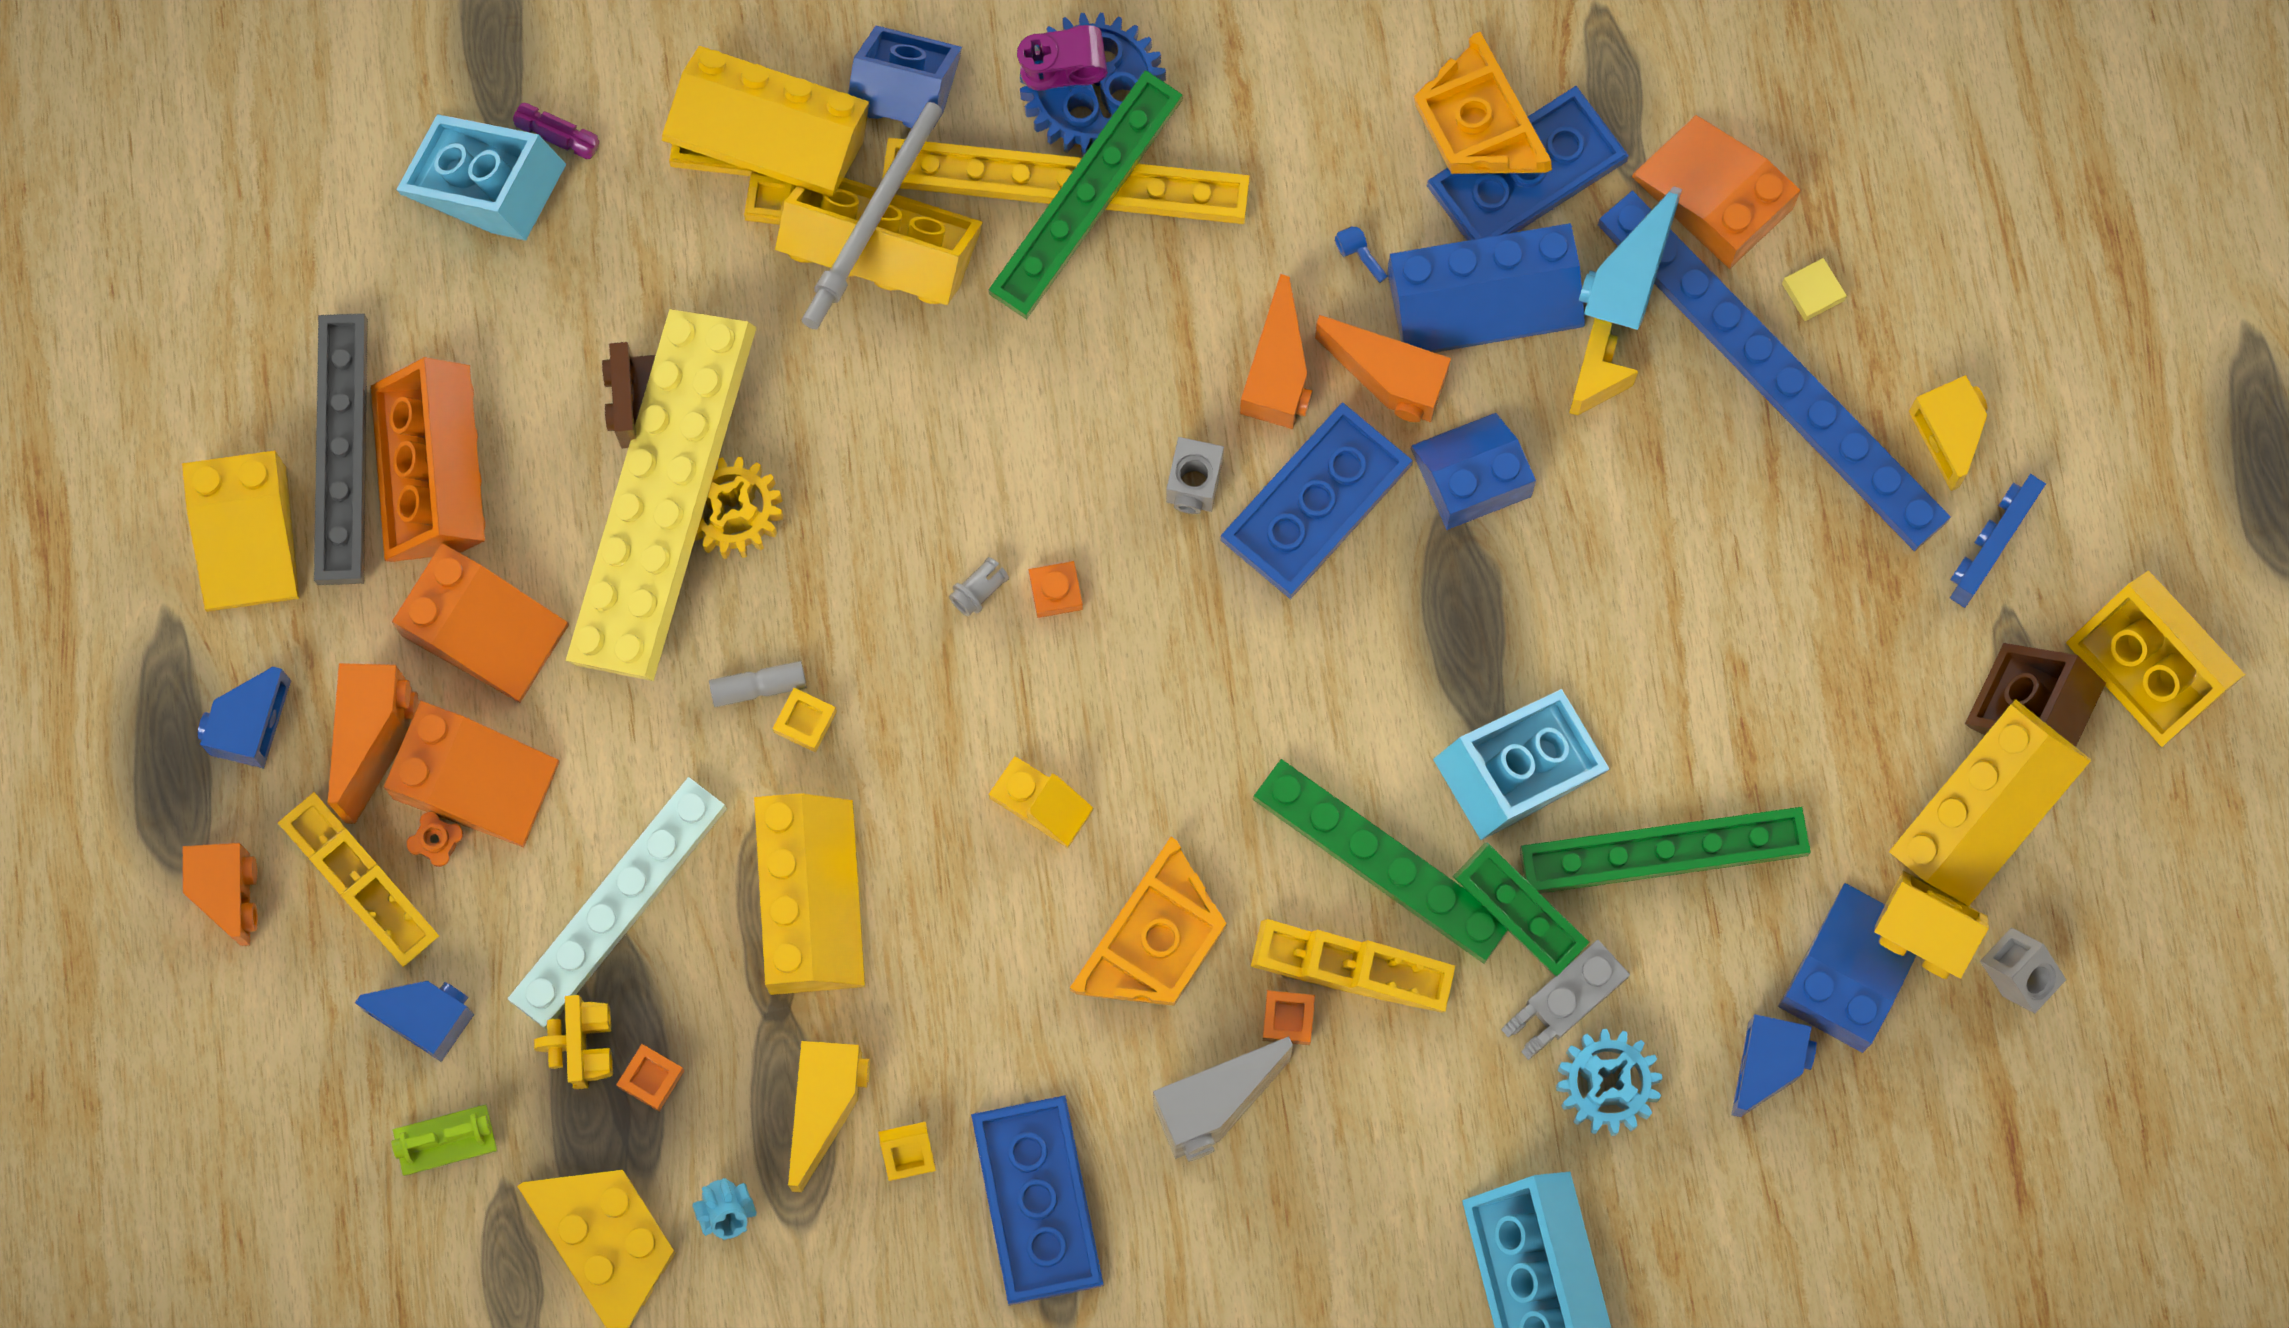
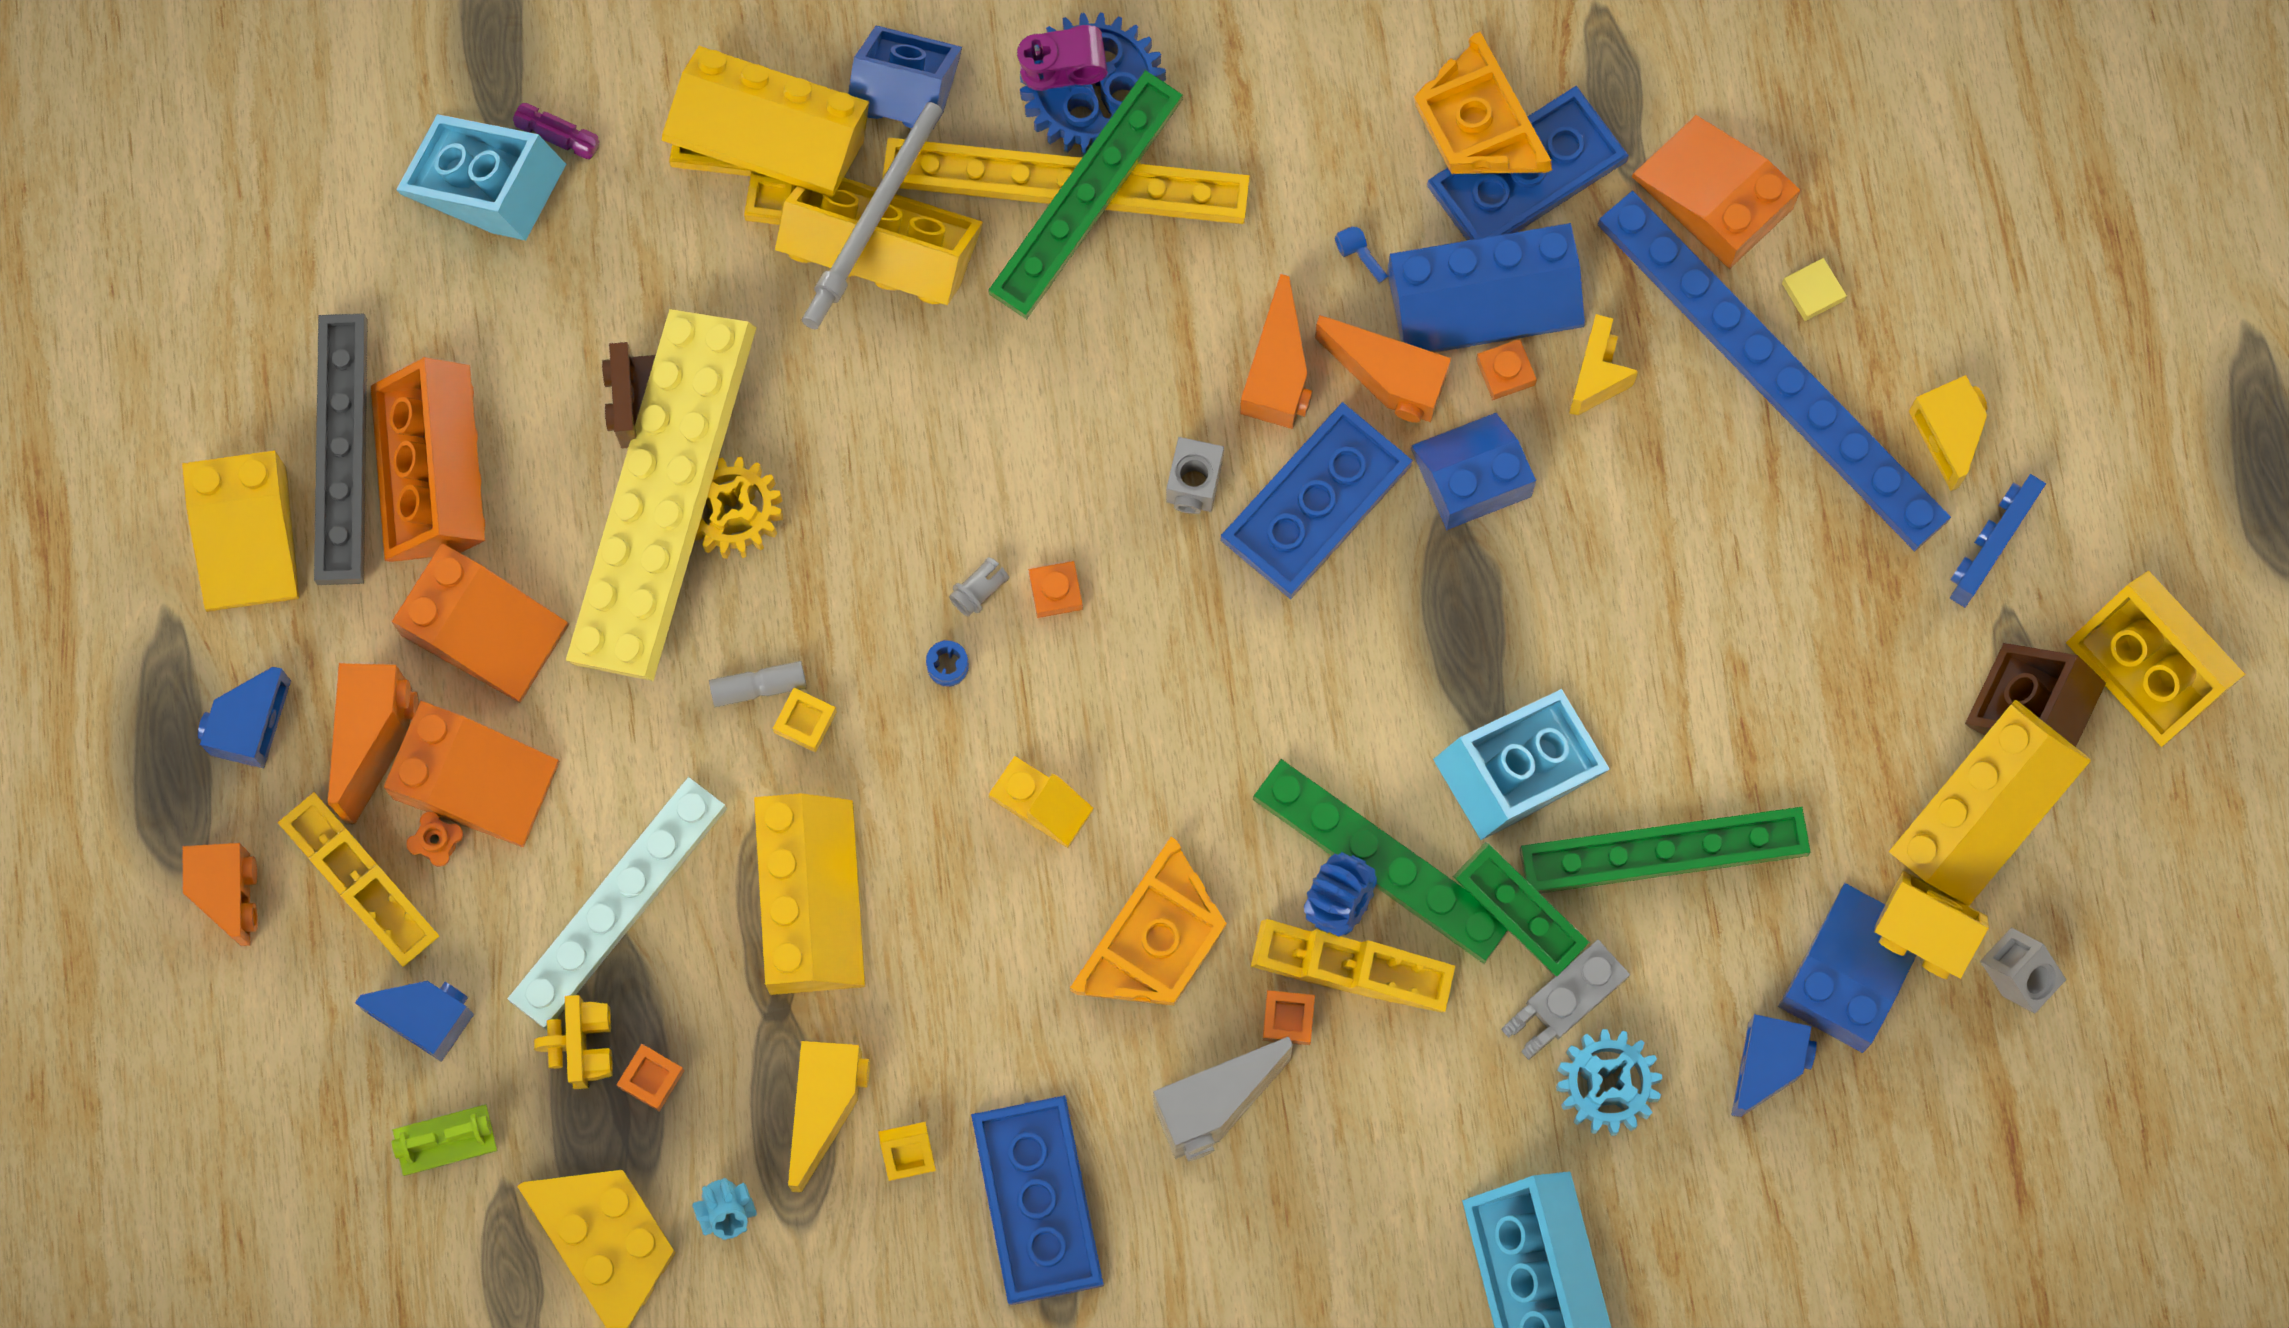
medium azure slope [1579,186,1682,330] -> none
none -> blue bush [926,640,969,687]
none -> blue gear [1304,852,1377,937]
none -> orange plate [1476,339,1537,401]

